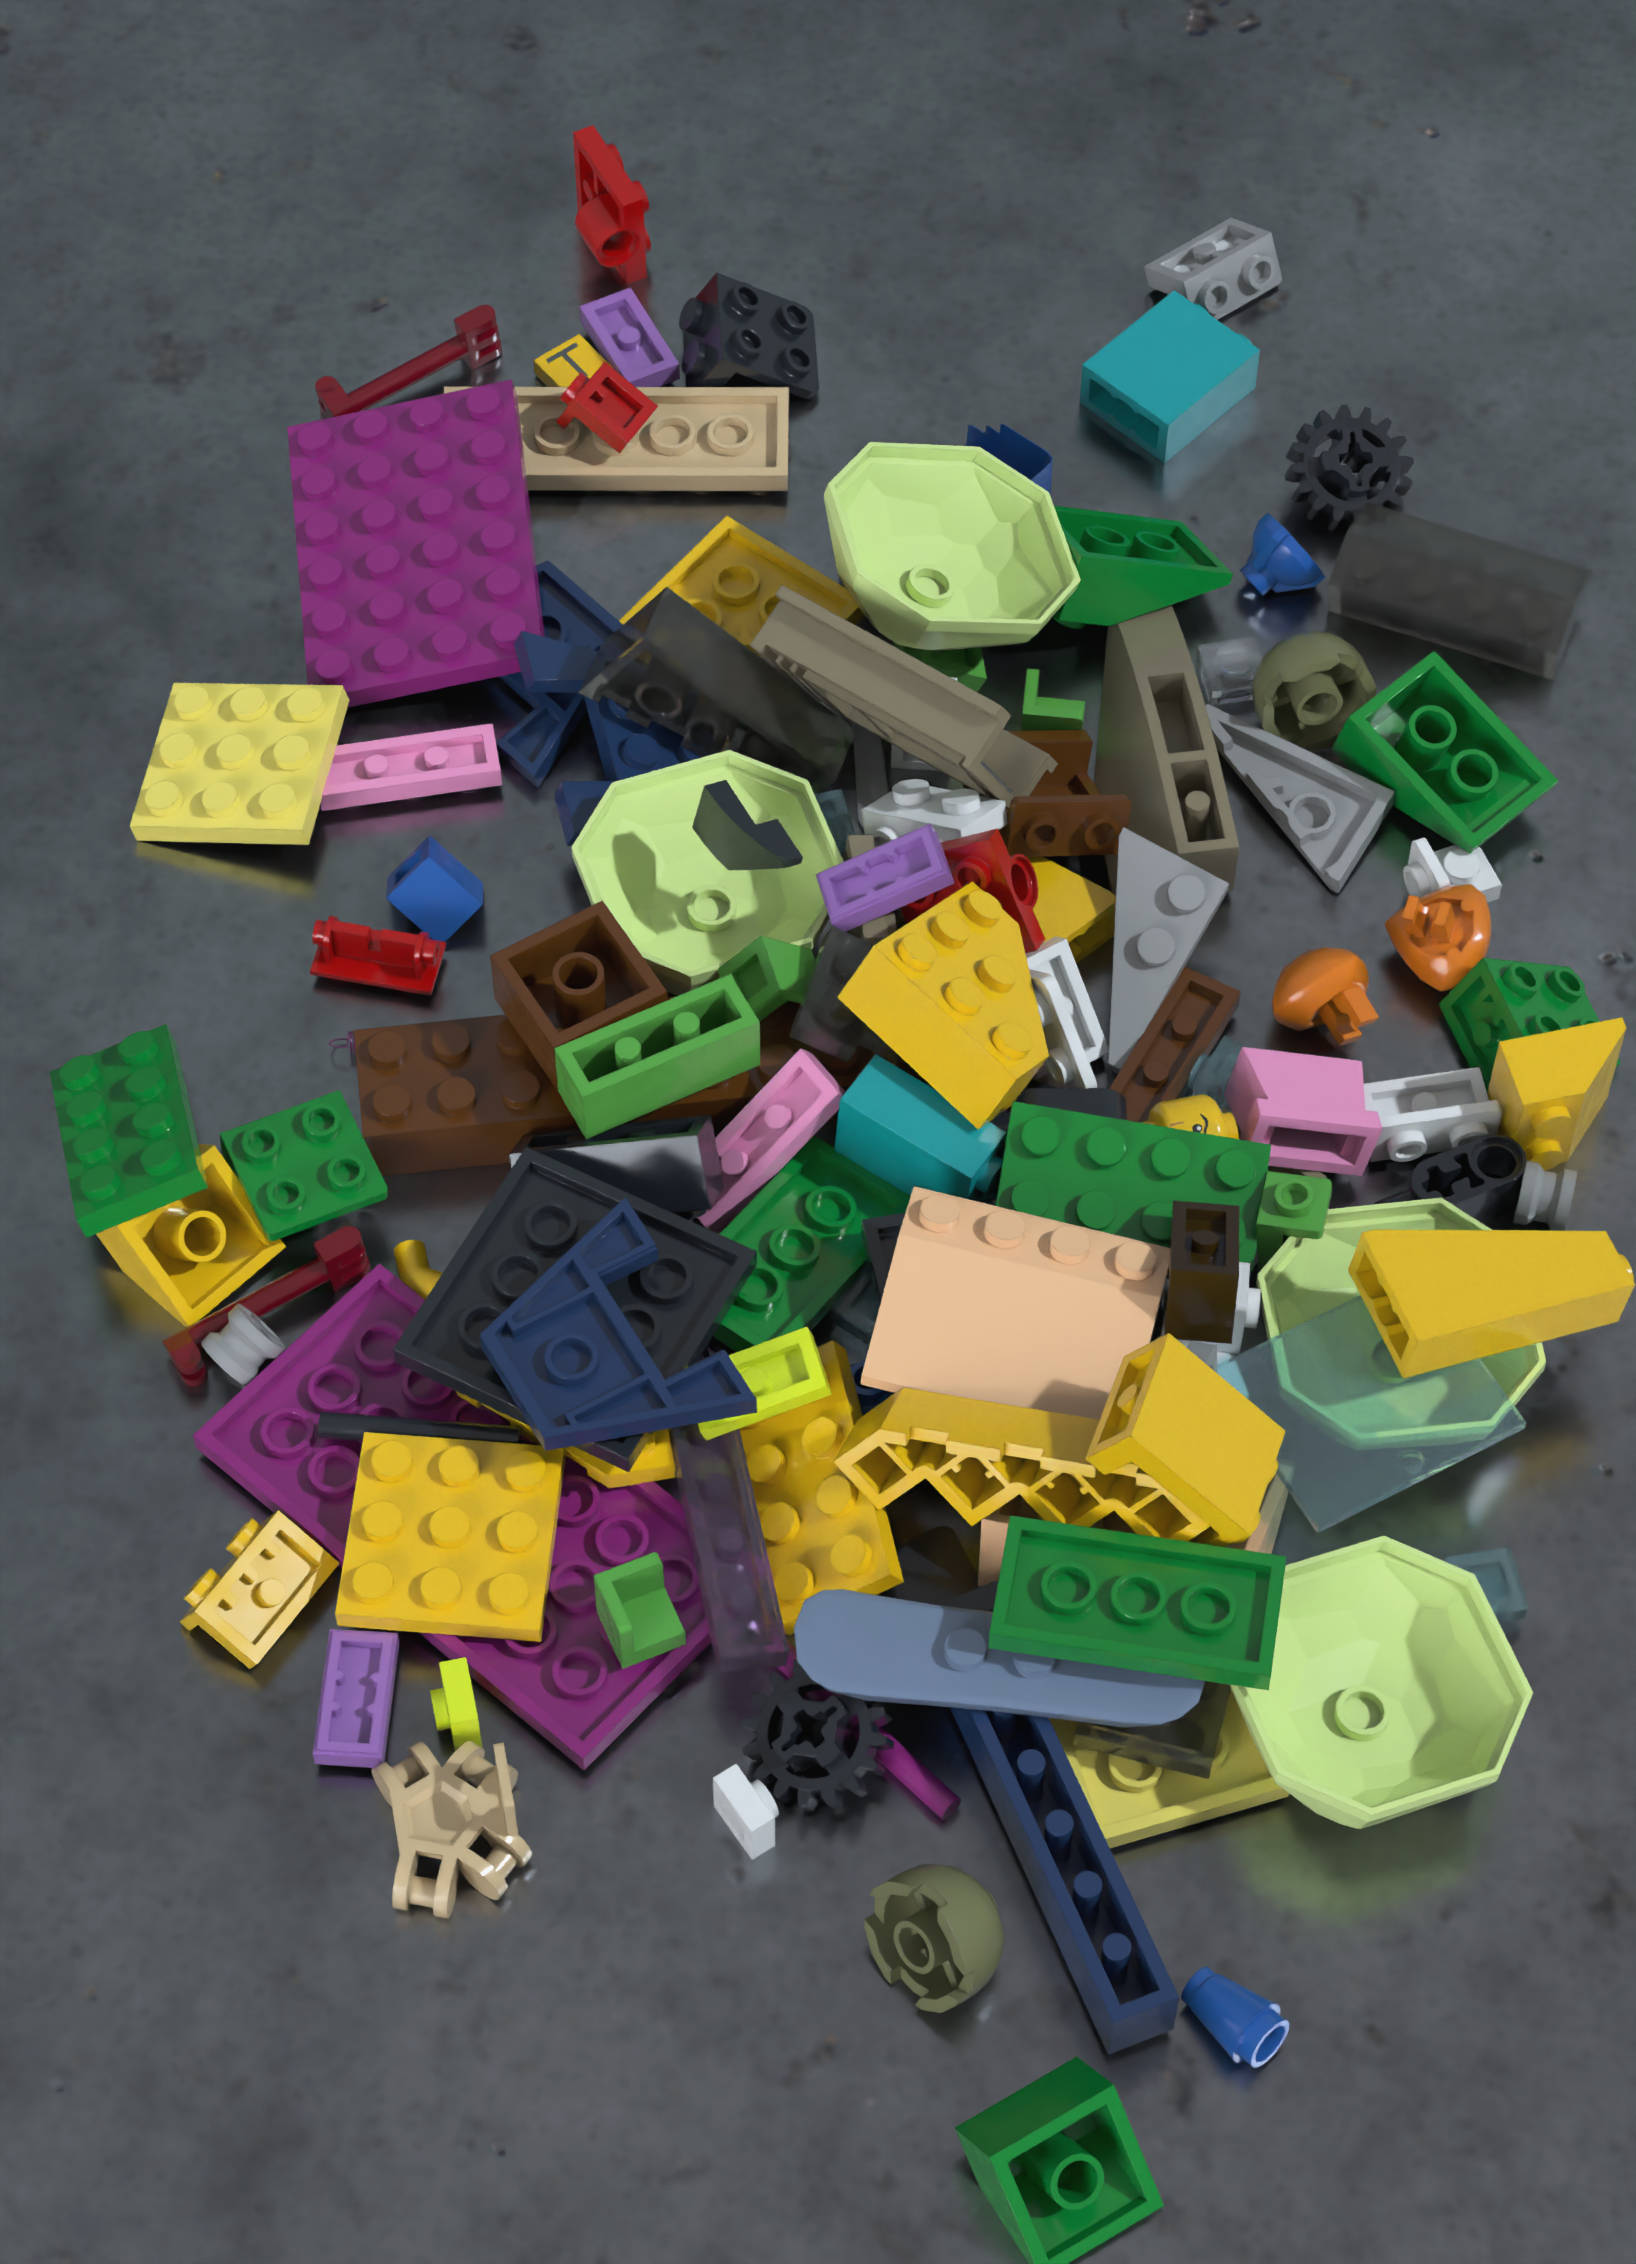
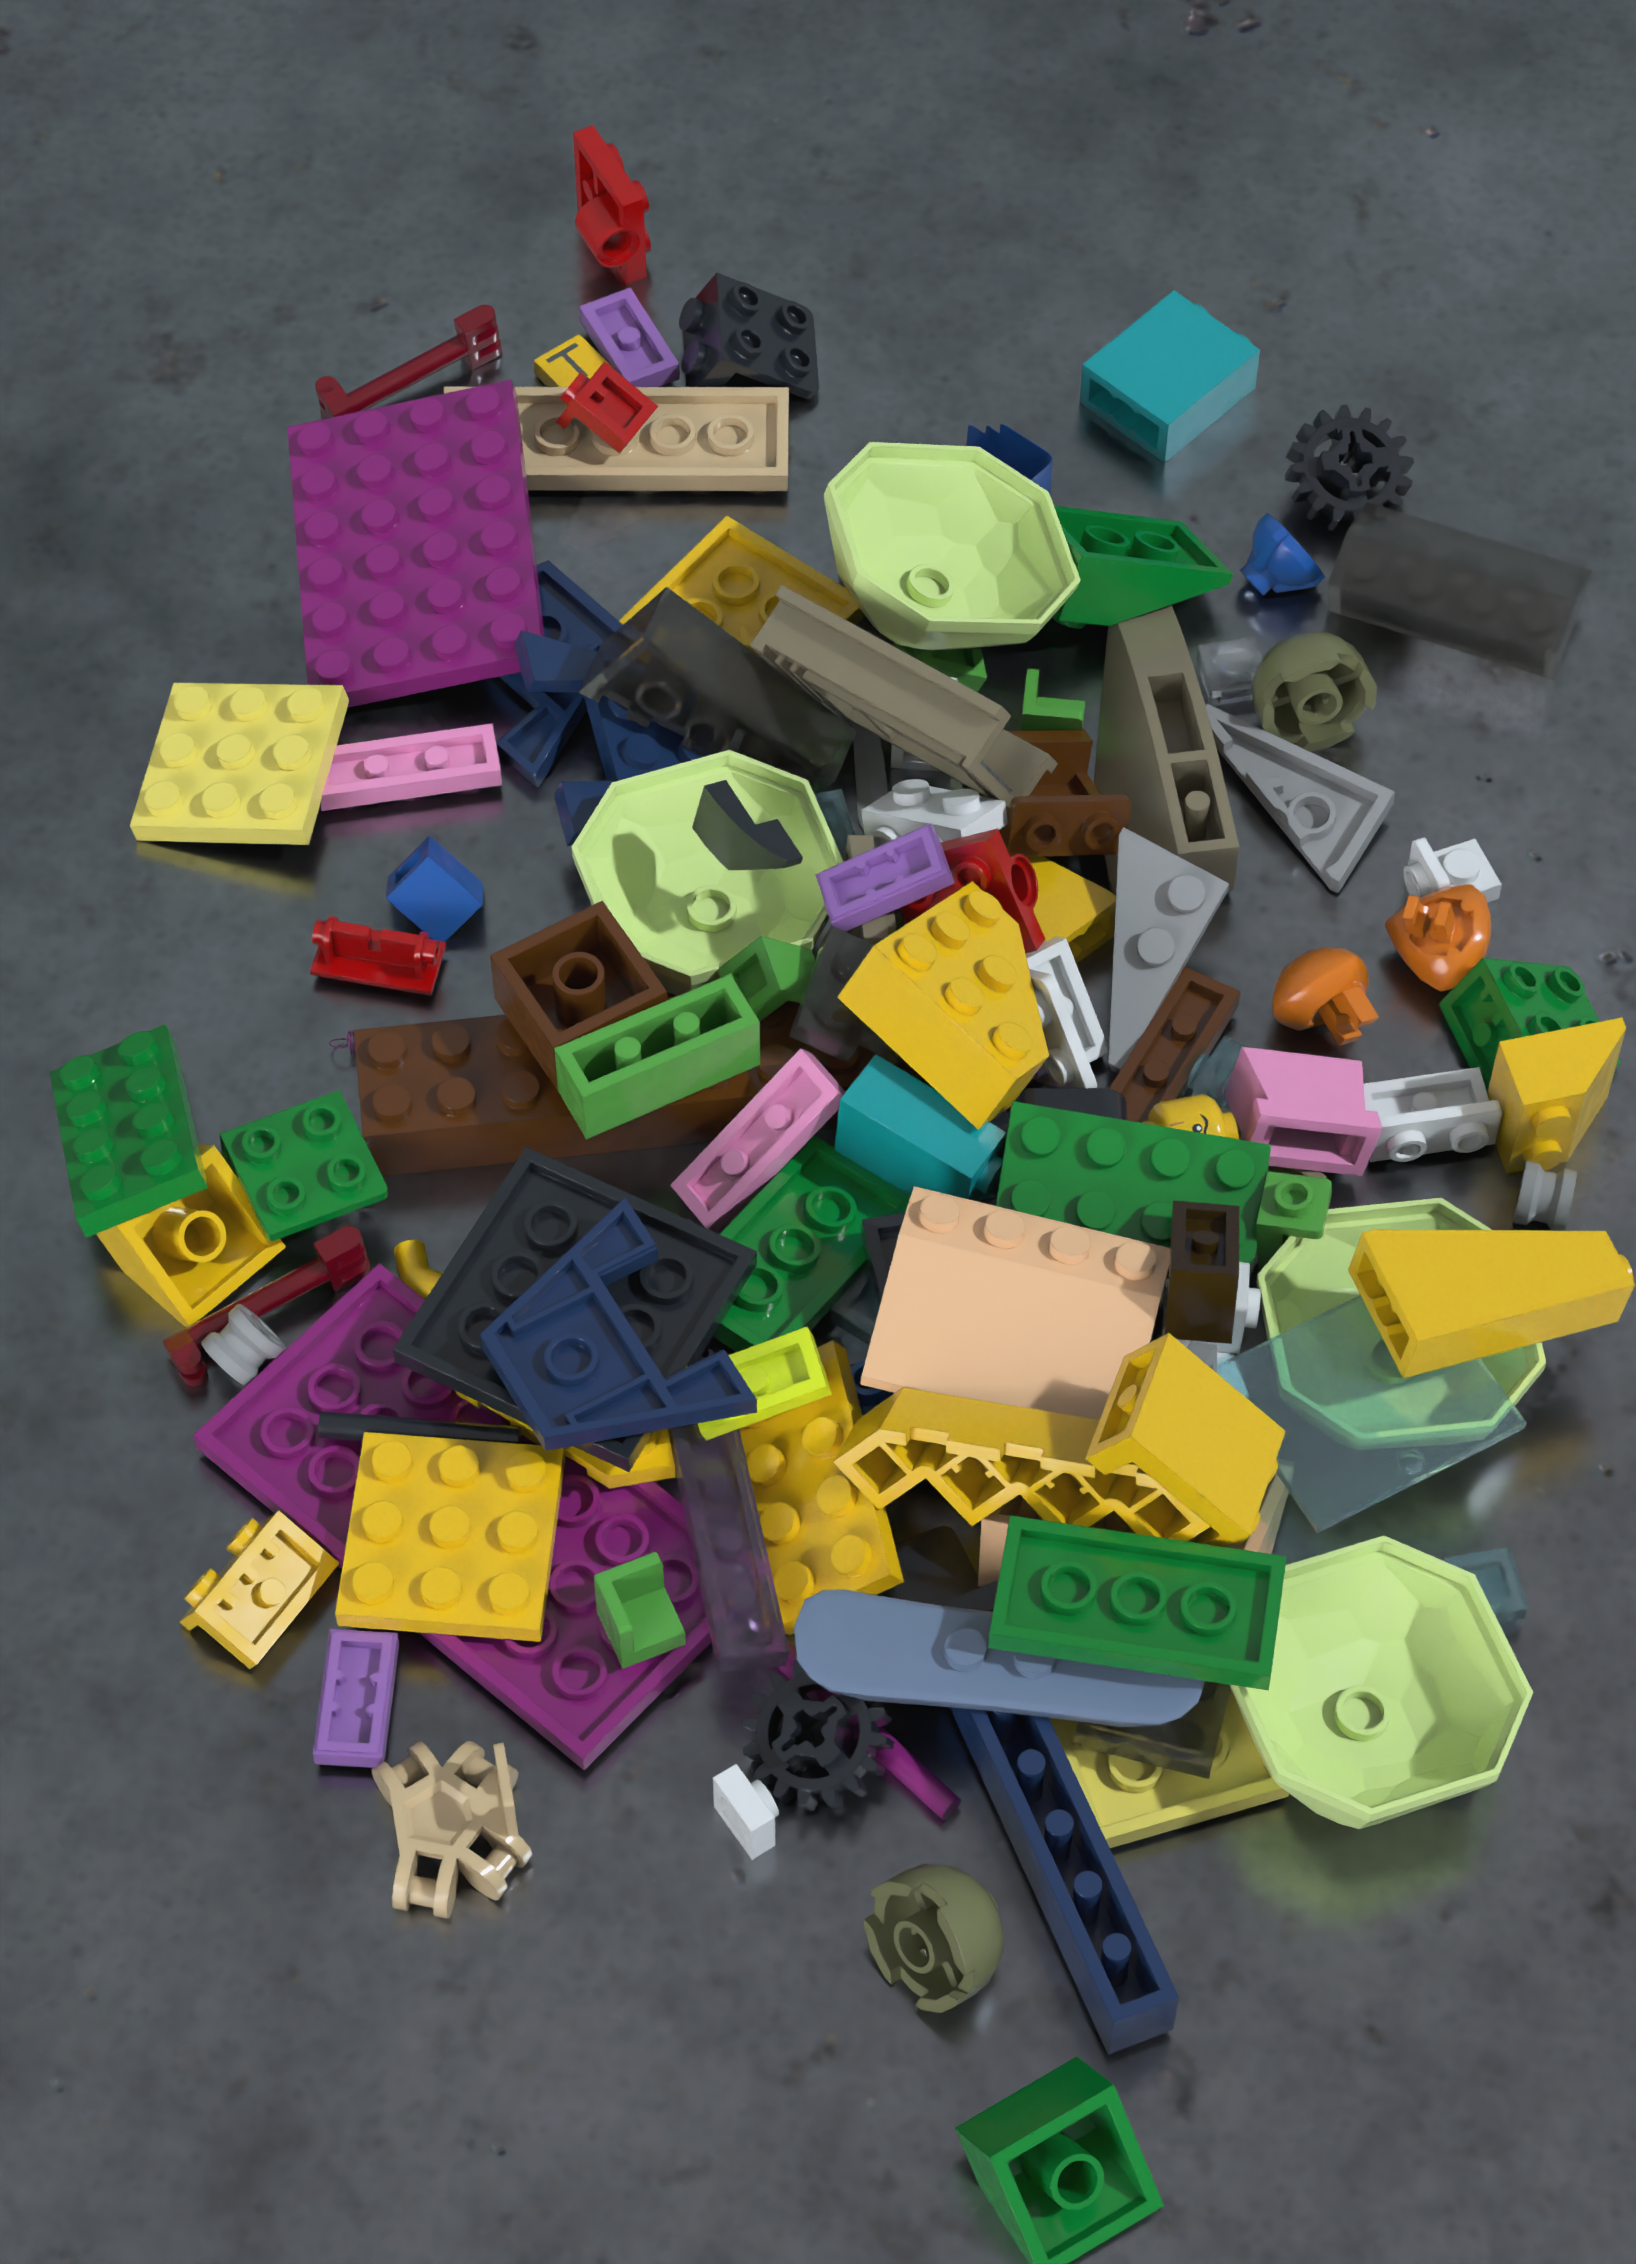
neon yellow plate [430,1657,482,1751] -> none
black brick [509,1115,724,1220] -> none
light grey bracket [1144,218,1282,320] -> none
blue cone [1181,1967,1289,2068] -> none
green slope [1331,651,1559,854] -> none
black piece [1374,1134,1526,1223] -> none

